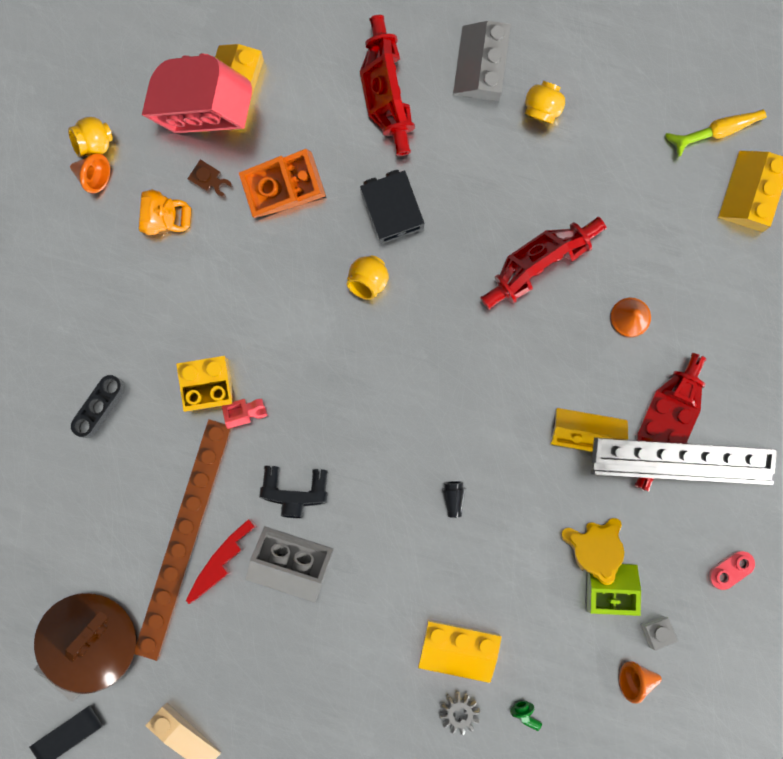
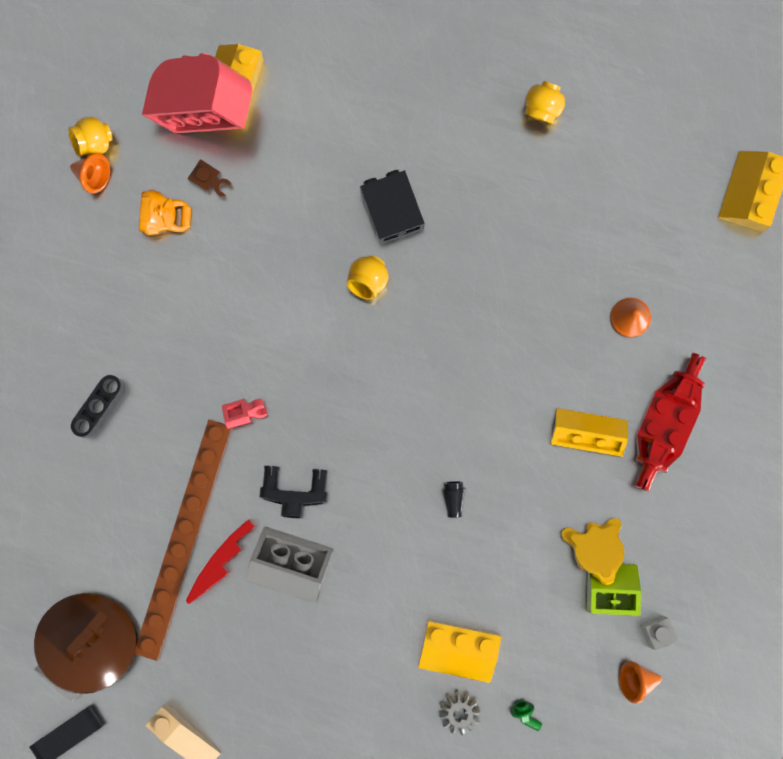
yellow slope [176,356,233,412] -> none
orange slope [239,149,326,218] -> none
red plate [360,15,415,156] -> none
light grey slope [453,21,511,101] -> none
red plate [480,216,607,310] -> none
plate [591,437,777,485] -> none
yellow piece [665,109,766,157] -> none
coral plate [709,551,755,590] -> none

